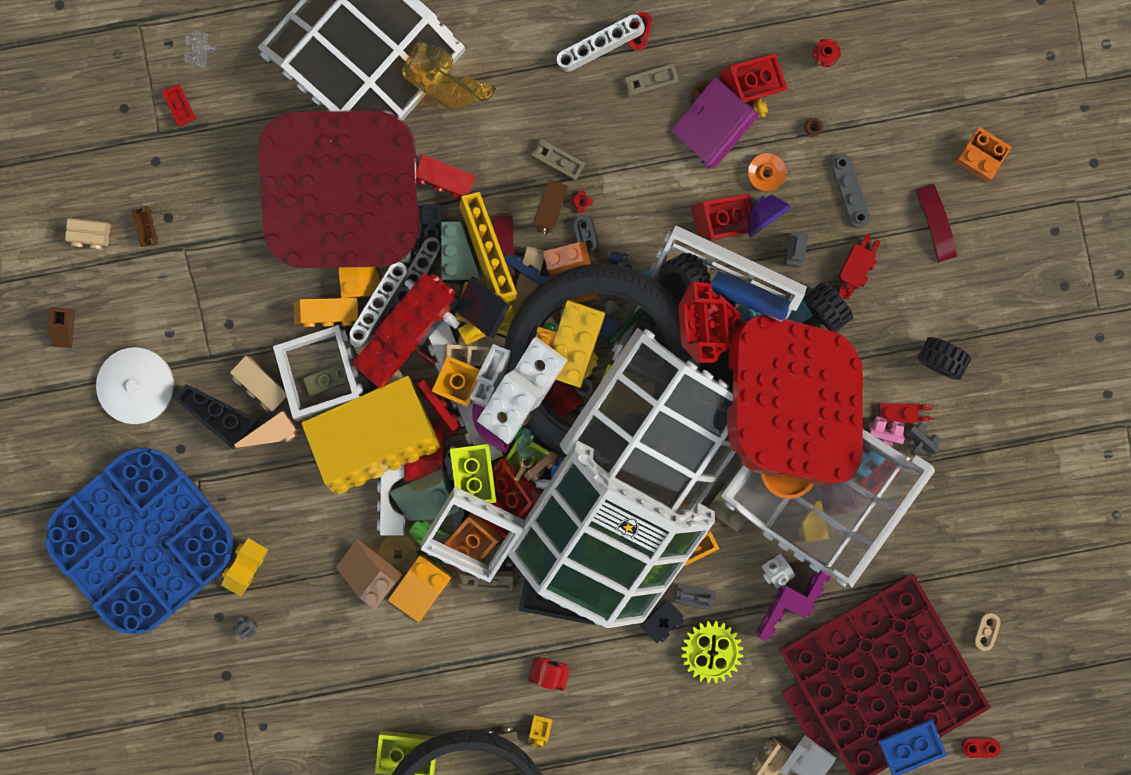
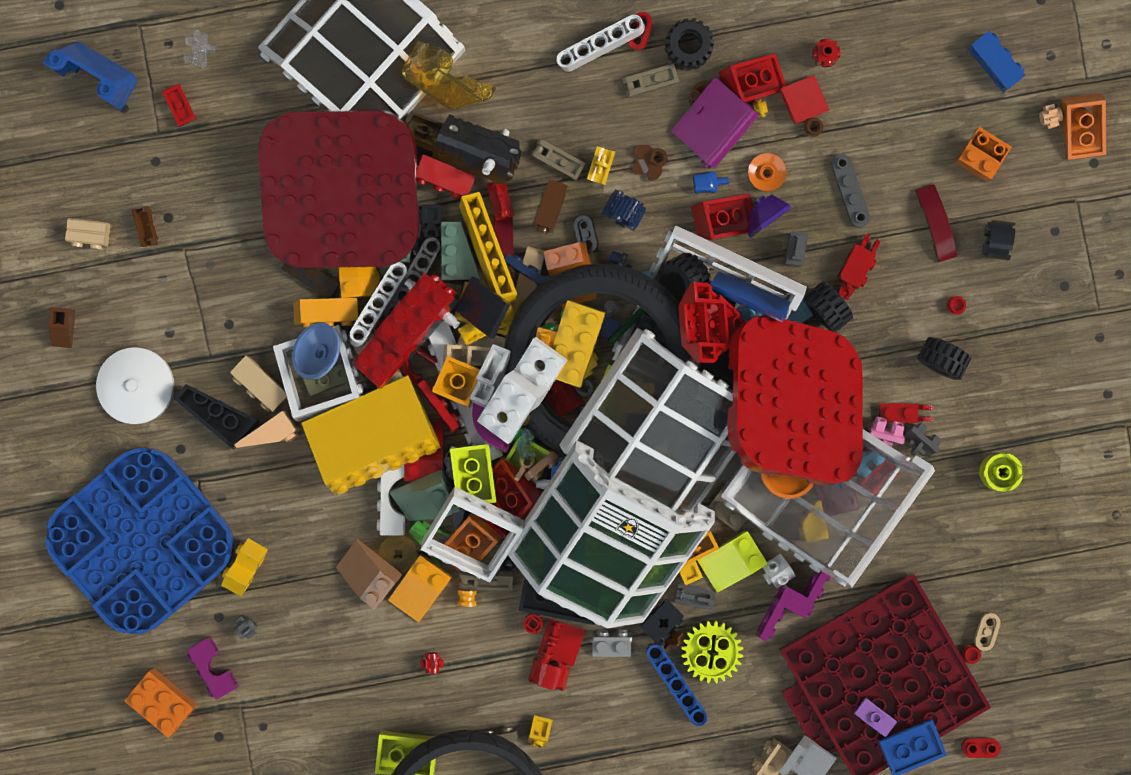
red plate [570,190,593,213] -> none
none -> blue windscreen [43,42,137,110]
none -> orange brick [124,668,198,738]
none -> magenta arch [187,636,239,700]
none -> dark brown tile [281,263,340,299]
none -> medium blue dish [292,323,340,380]
none -> red arm [401,360,423,385]
none -> piece [404,111,522,186]
none -> red gear [420,652,444,673]
none -> light orange wheel [457,589,477,607]
none -> red hinge [487,182,514,221]
none -> red wheel [524,613,543,634]
none -> red hinge [537,618,586,667]
none -> yellow hips [587,146,615,185]
none -> light grey bracket [592,629,632,657]
none -> dark blue brick [601,189,646,231]
none -> reddish brown plate [632,145,667,181]
none -> blue beam [646,643,707,726]
none -> reddish brown plate [664,628,684,650]
none -> black tyre [665,18,714,70]
none -> yellow plate [679,561,703,585]
none -> blue piece [693,171,729,194]
none -> neon yellow slope [697,530,768,593]
none -> red tile [779,75,829,125]
none -> medium lavender plate [853,697,897,737]
none -> red plate [947,296,966,315]
none -> red plate [961,644,981,664]
none -> blue brick [967,31,1025,93]
none -> neon yellow brick [978,453,1023,492]
none -> black brick [982,220,1015,261]
none -> light nougat gear [1039,104,1063,129]
none -> orange slope [1061,93,1106,160]

